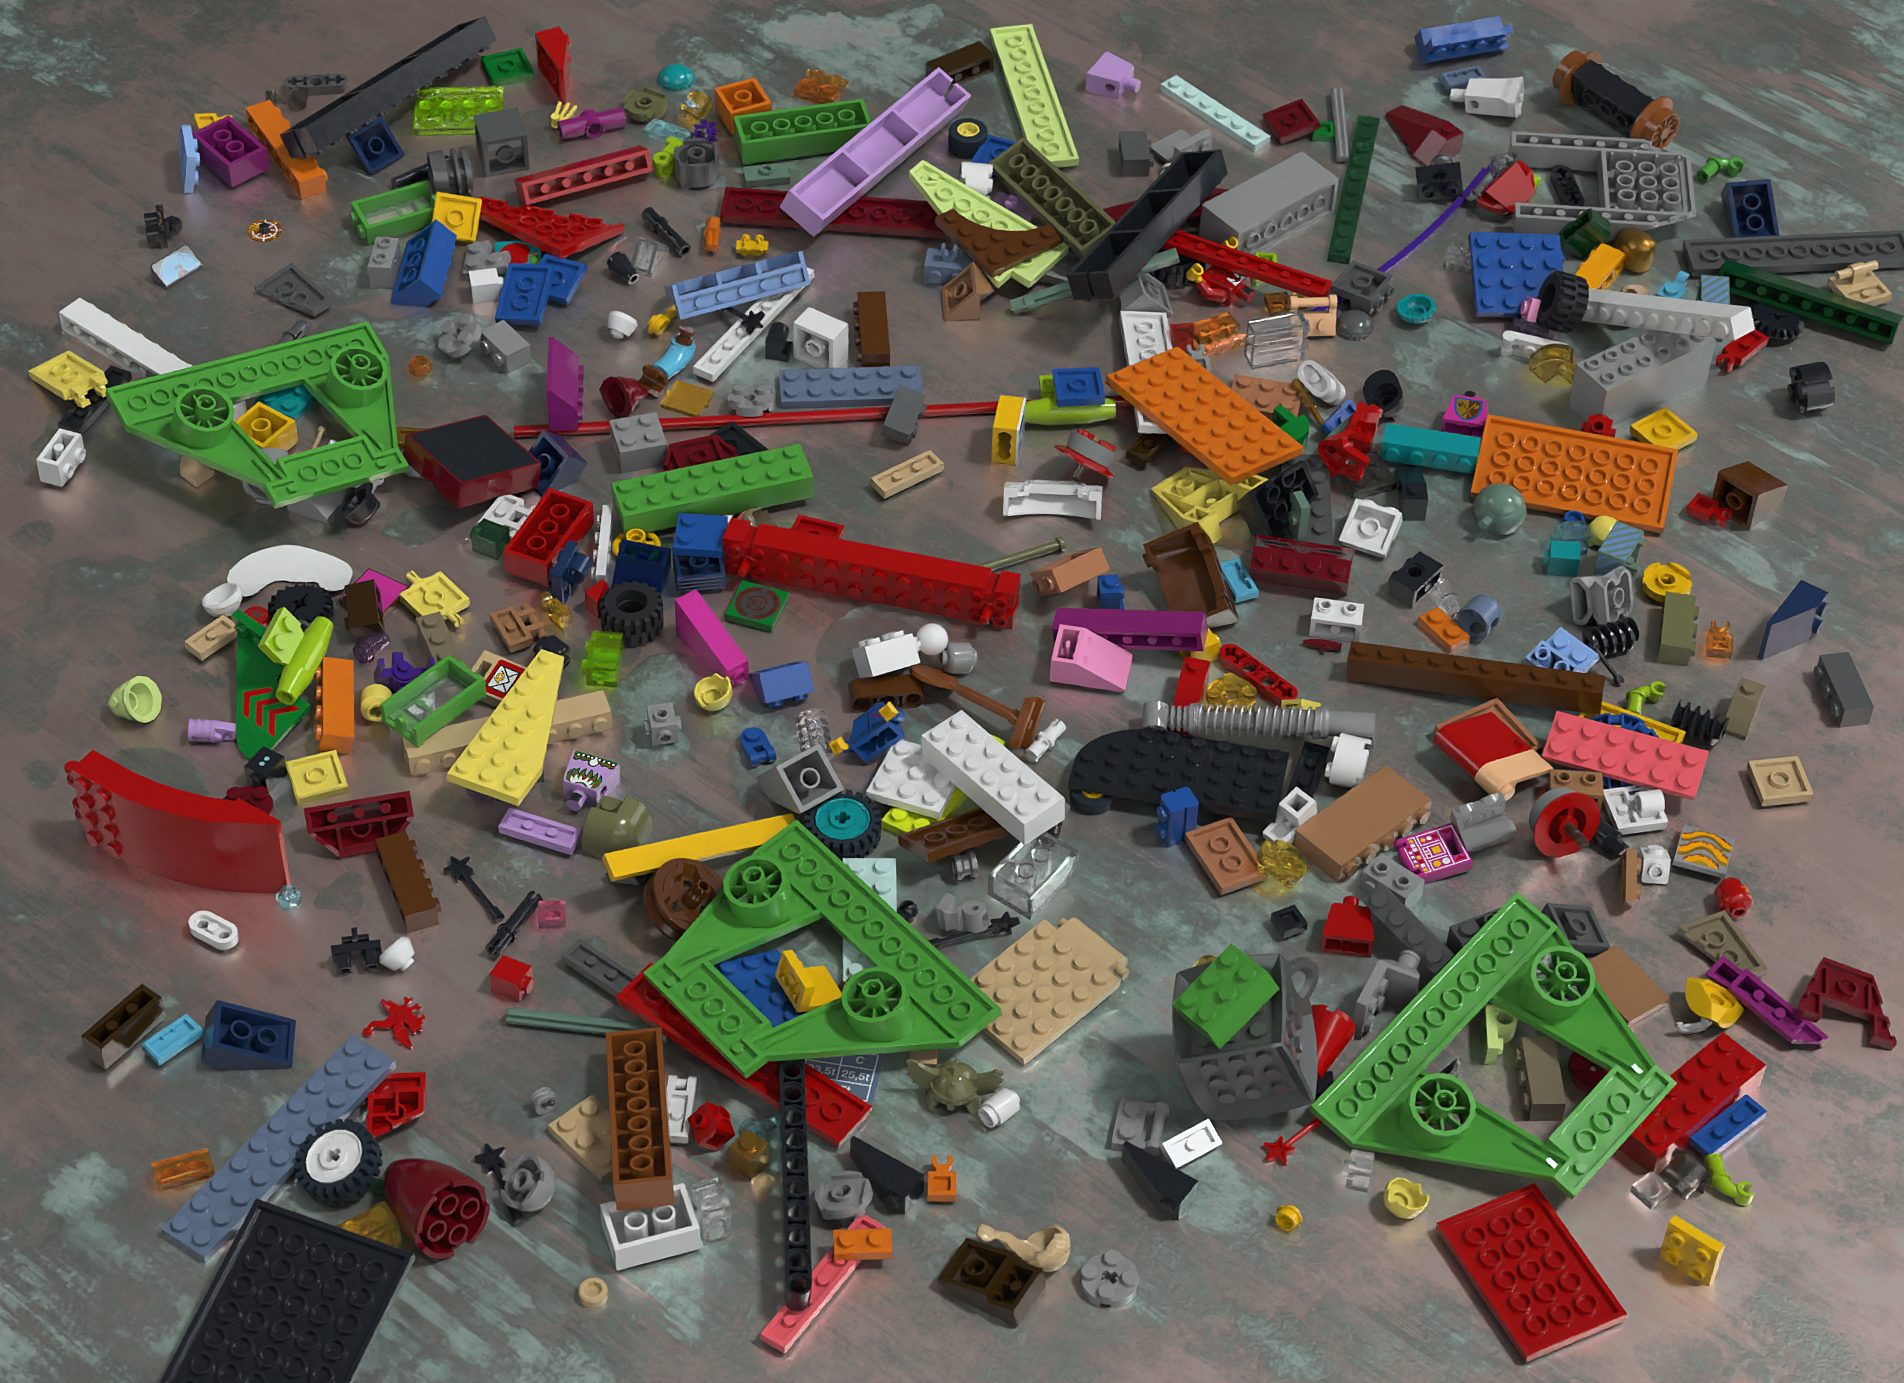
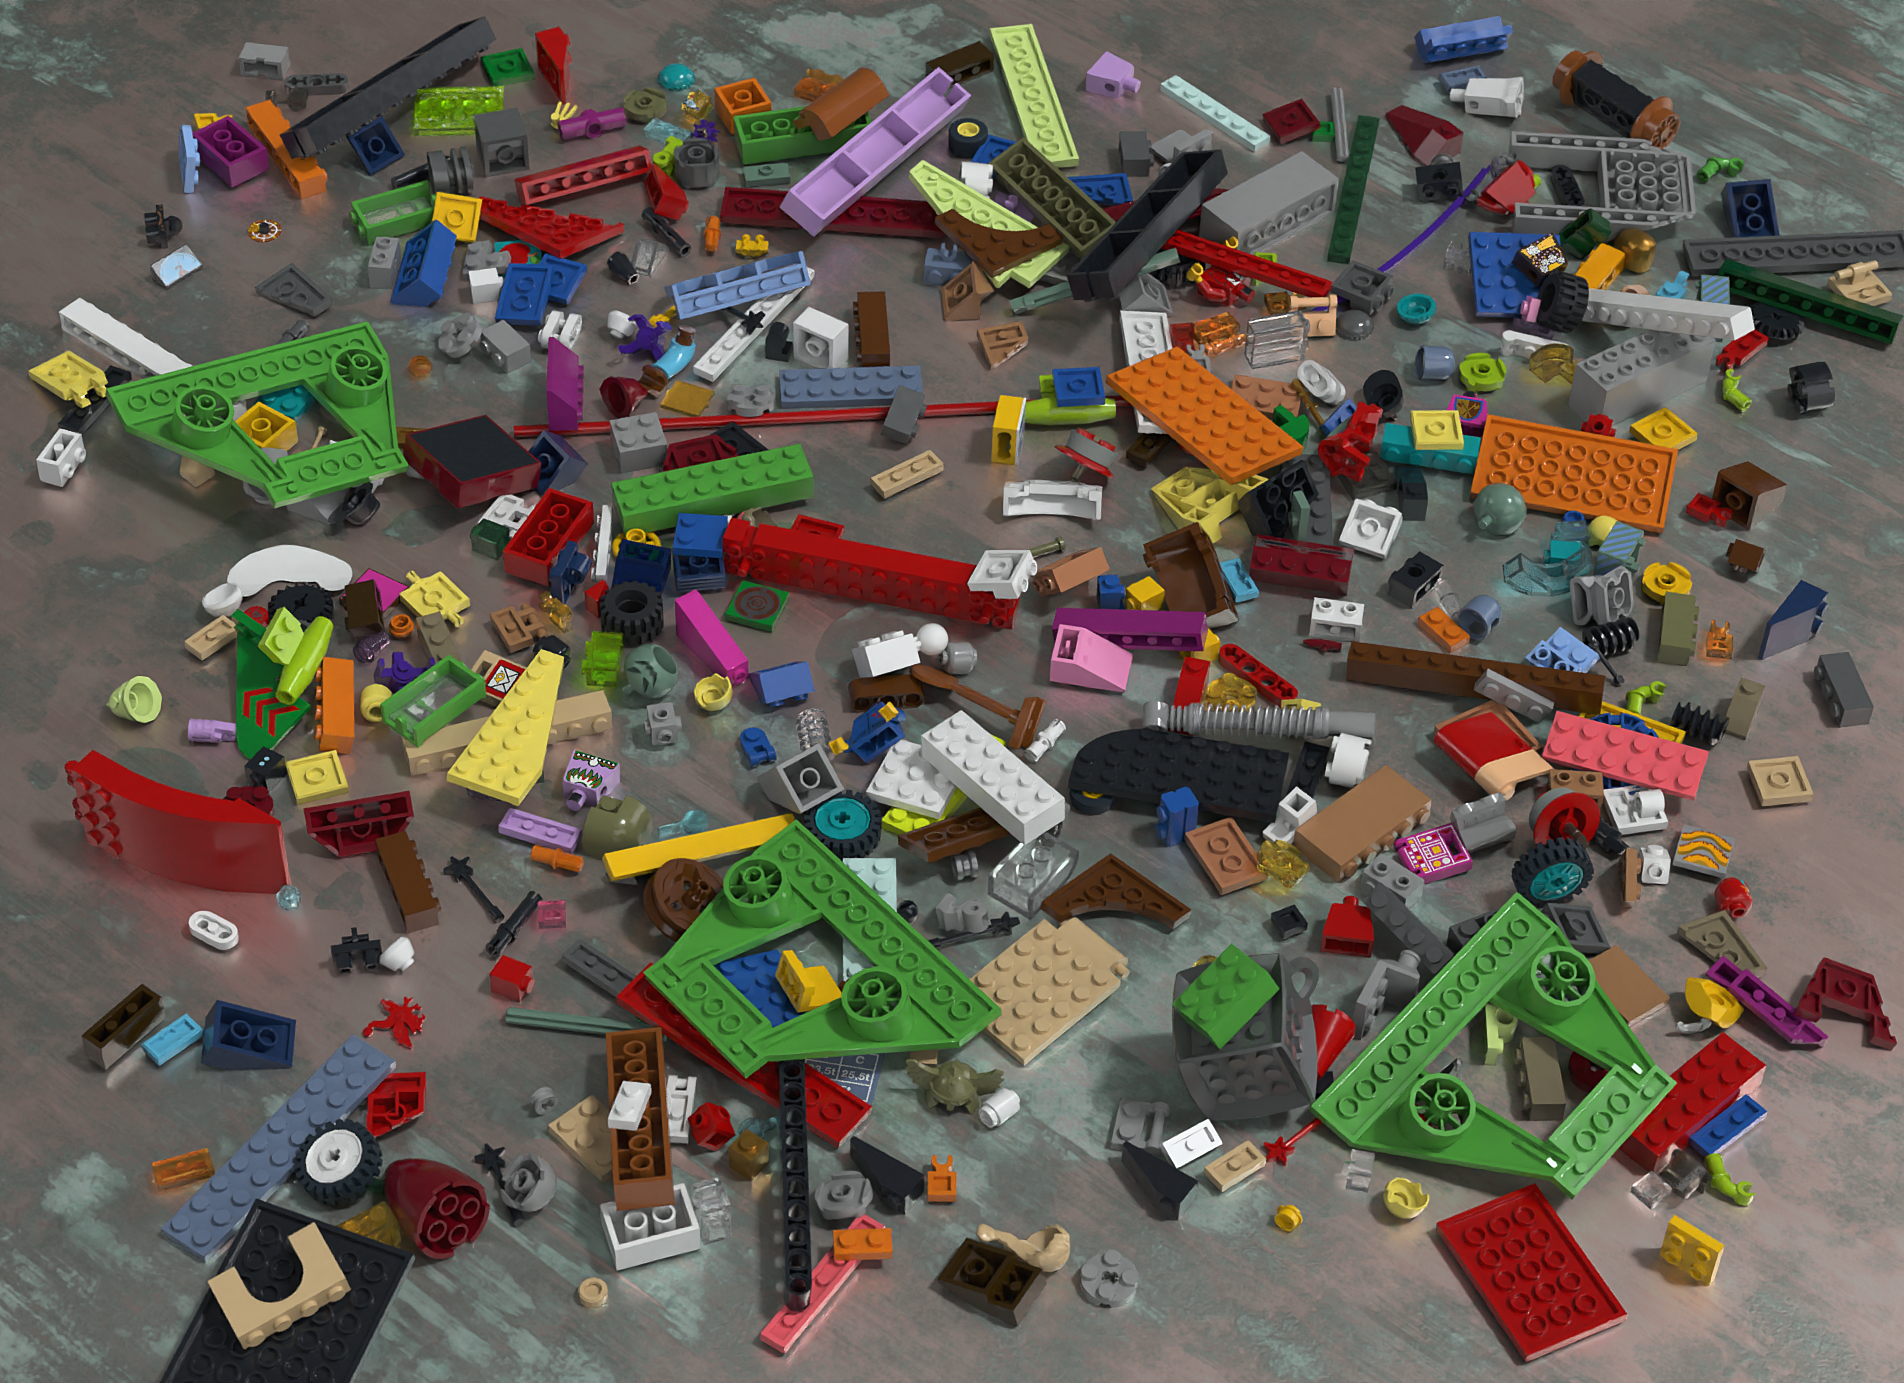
none -> tan arch [207,1223,351,1349]
none -> light grey brick [239,42,290,80]
none -> orange plate [389,614,414,638]
none -> orange axle [531,844,584,872]
none -> white brick [538,310,582,351]
none -> white plate [608,1081,651,1131]
none -> dark purple piece [618,314,673,361]
none -> sand green piece [622,643,678,699]
none -> red slope [644,164,689,221]
none -> clear light blue plate [657,810,709,838]
none -> dark orange brick [793,68,889,141]
none -> white plate [967,550,1037,599]
none -> medium nougat wing [977,321,1029,370]
none -> reddish brown plate [1040,853,1192,929]
none -> blue wing [1068,173,1133,206]
none -> yellow brick [1124,576,1165,611]
none -> tan plate [1204,1140,1266,1192]
none -> light yellow tile [1410,410,1464,450]
none -> sand blue helmet [1414,346,1455,380]
none -> lime plate [1458,353,1507,393]
none -> light grey plate [1474,669,1554,723]
none -> clear light blue arch [1502,547,1594,597]
none -> black wheel [1511,837,1594,908]
none -> torso [1512,232,1568,287]
none -> lime piece [1722,369,1752,412]
none -> reddish brown brick [1726,539,1766,574]

